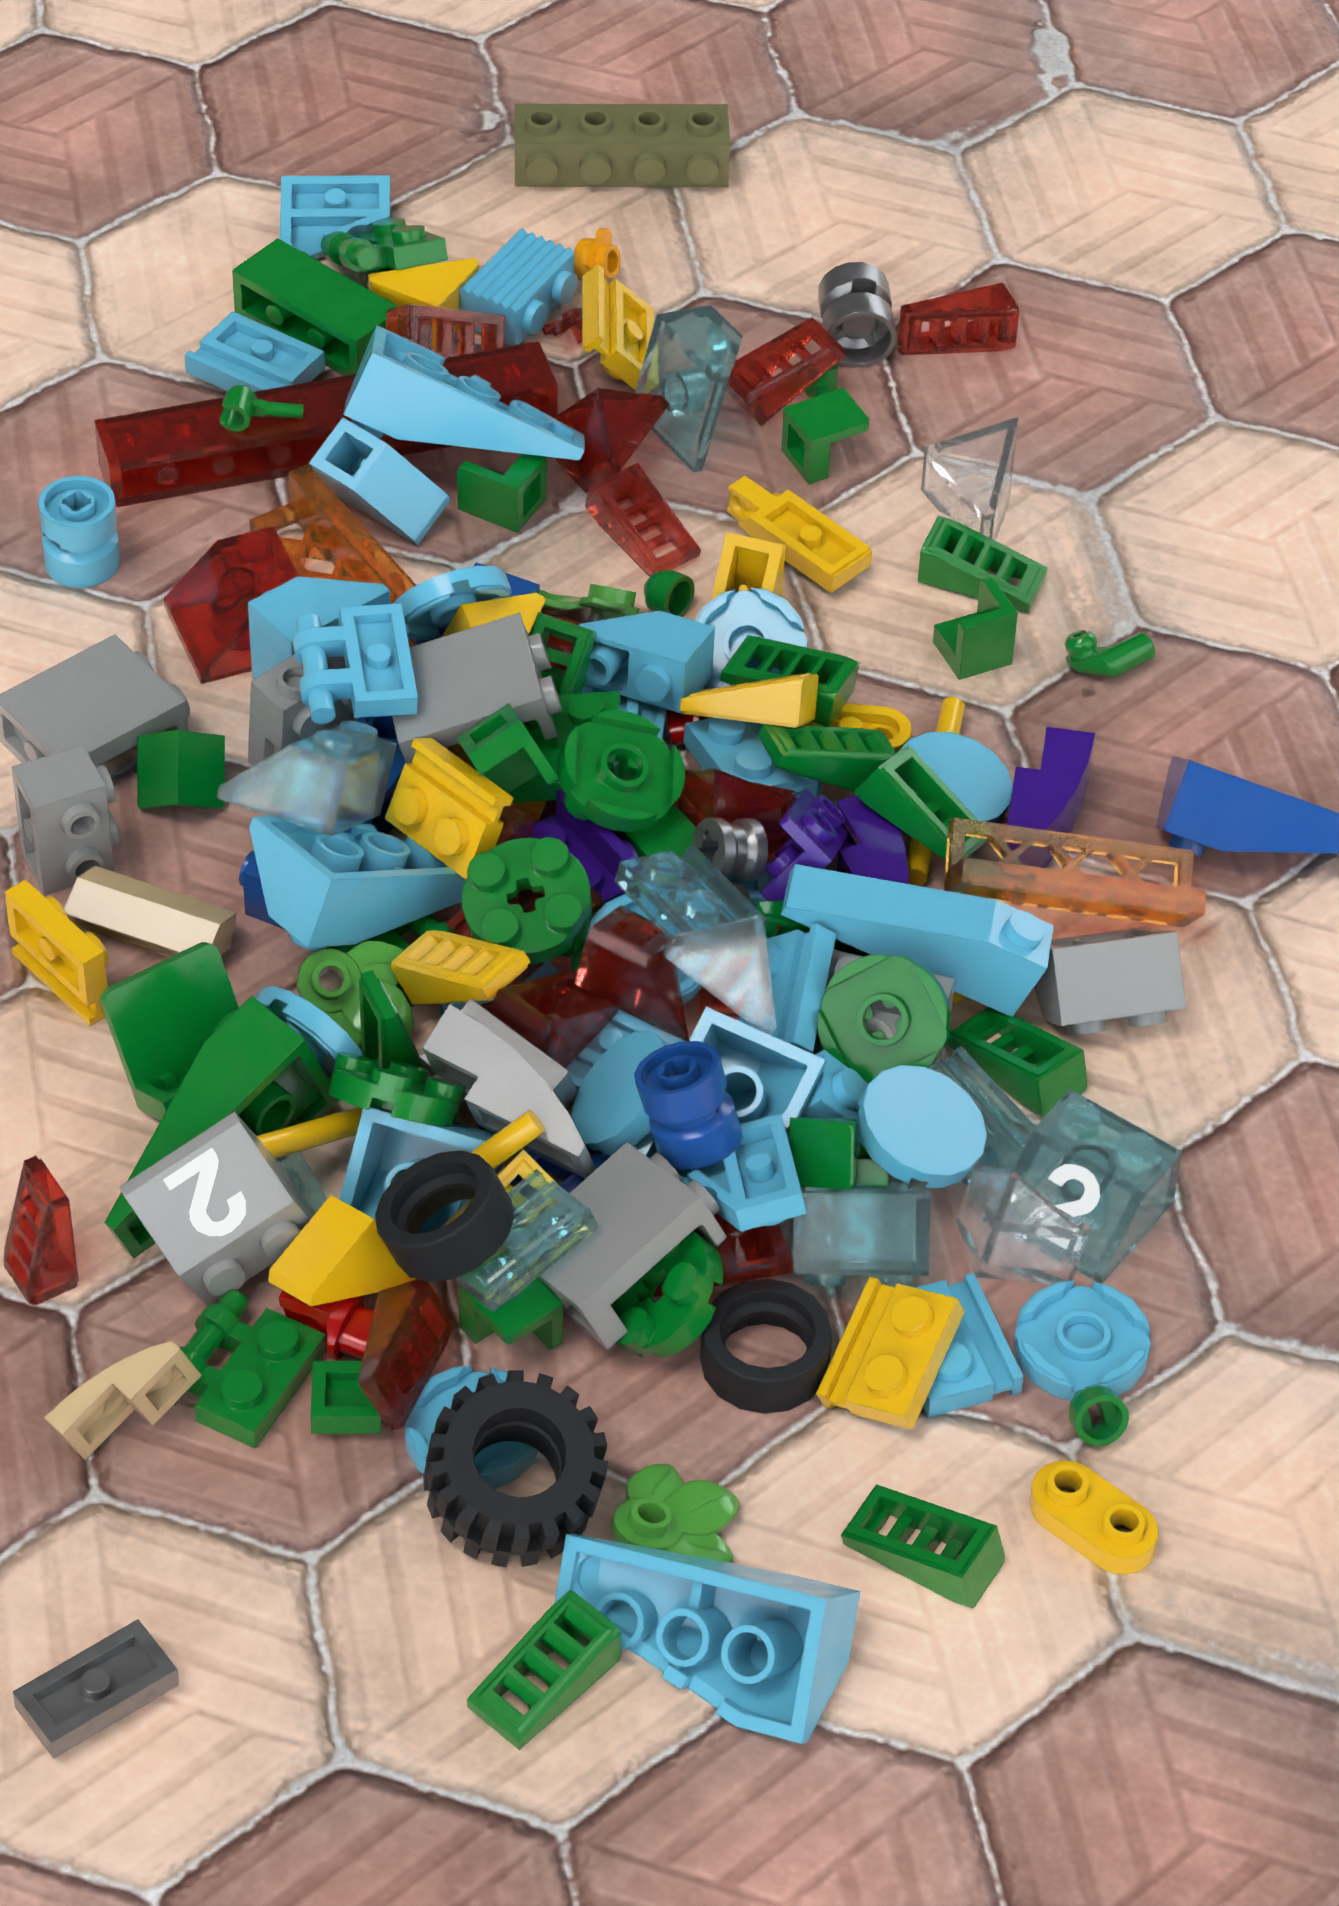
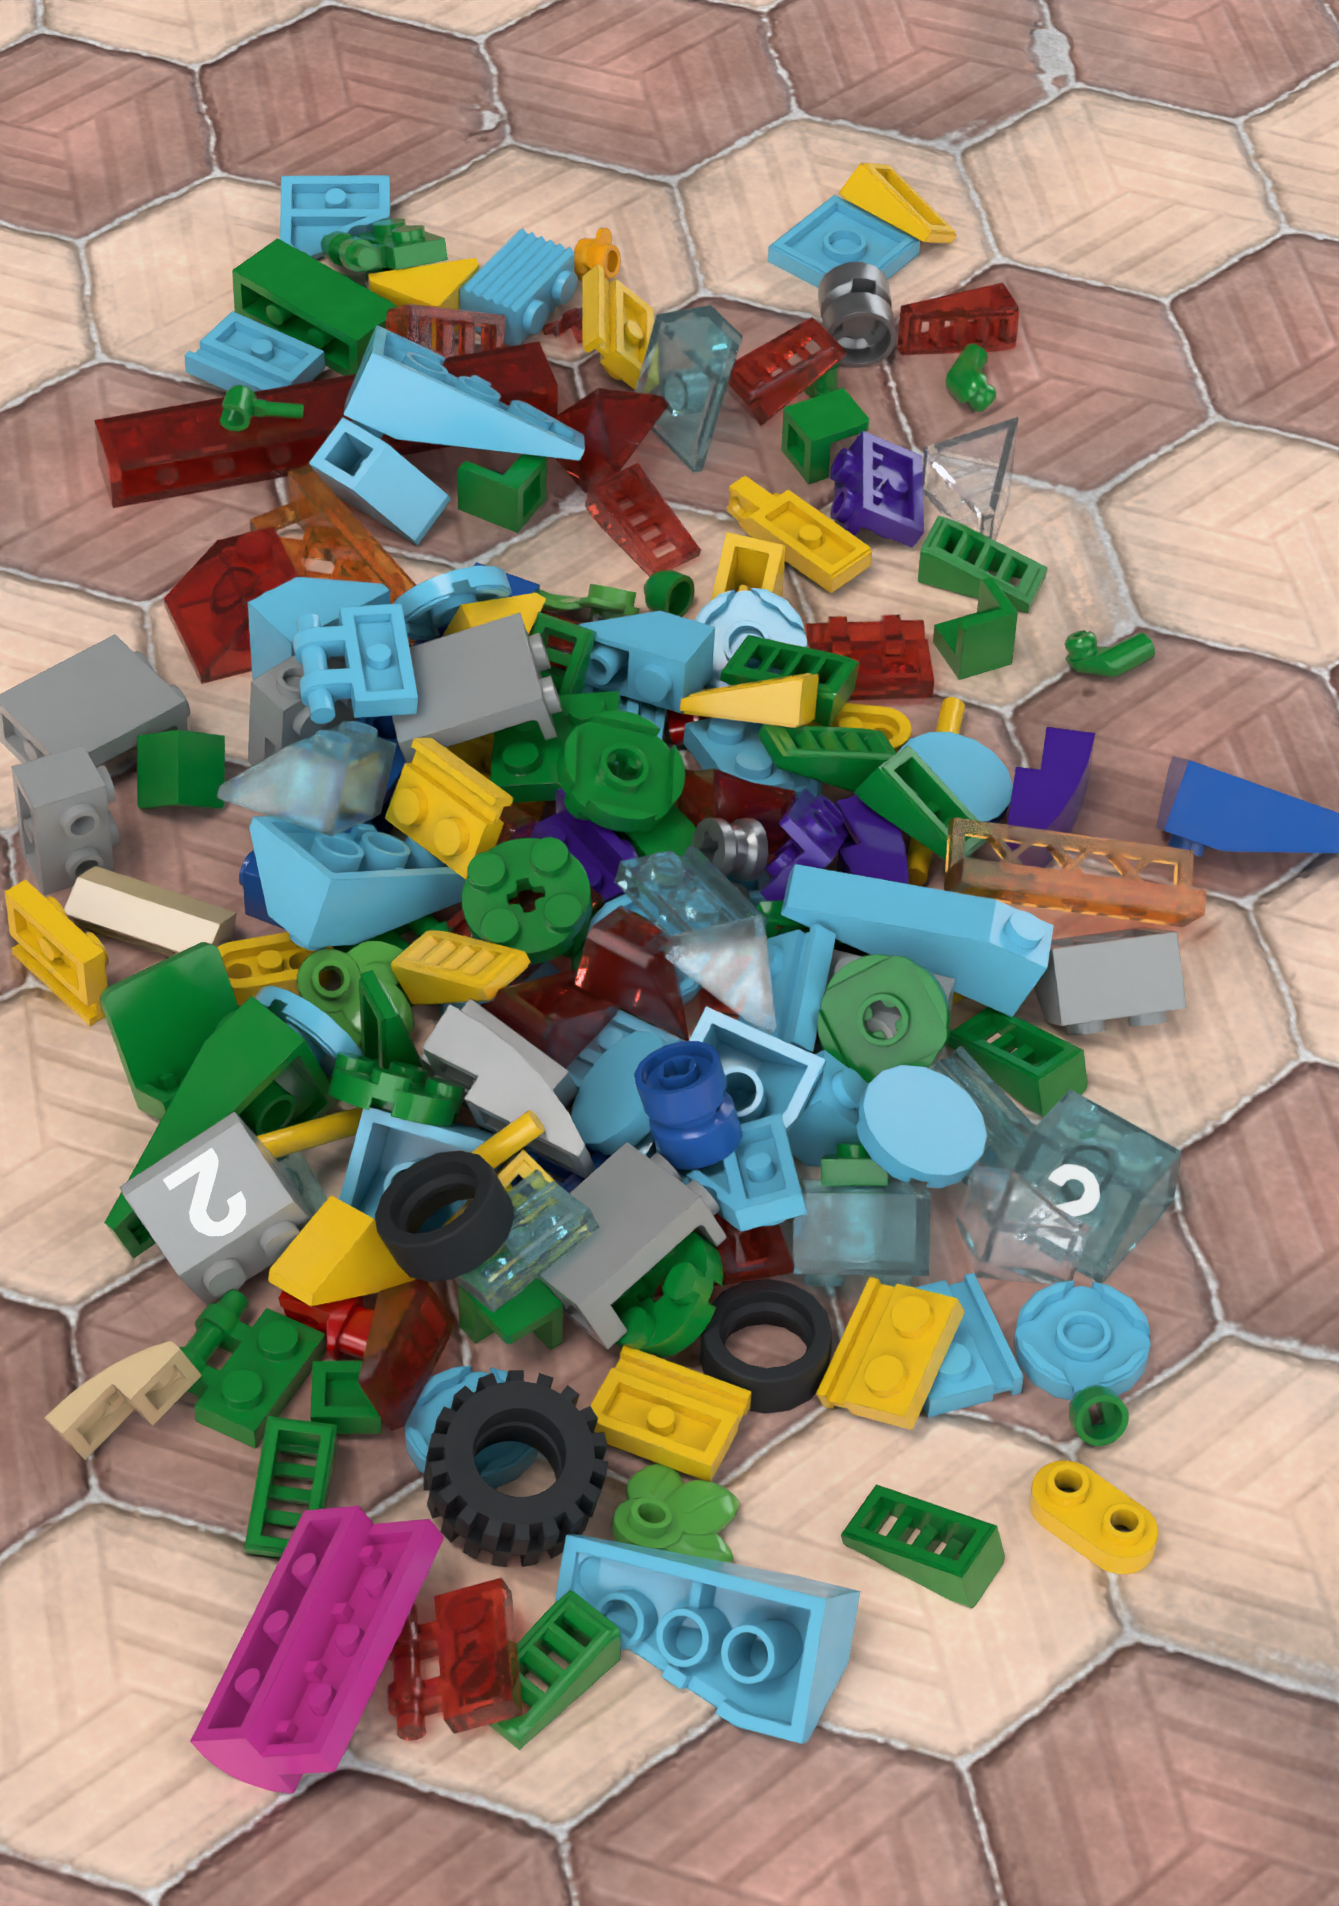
clear red slope [3,1156,79,1305] -> none
flat silver plate [13,1619,179,1759] -> none
medium azure wheel [38,475,120,588] -> none
green panel [456,703,559,794] -> none
olive brick [515,104,730,187] -> none
green slope [789,1117,858,1190] -> none
none -> dark pink brick [190,1505,444,1793]
none -> yellow plate [217,932,334,1006]
none -> green slope [244,1416,338,1558]
none -> clear red plate [387,1577,523,1741]
none -> yellow plate [590,1346,751,1482]
none -> medium azure tile [768,195,920,288]
none -> clear red plate [804,614,934,701]
none -> dark purple bracket [830,431,924,548]
none -> yellow slope [839,163,957,244]
none -> green arm [945,344,996,412]

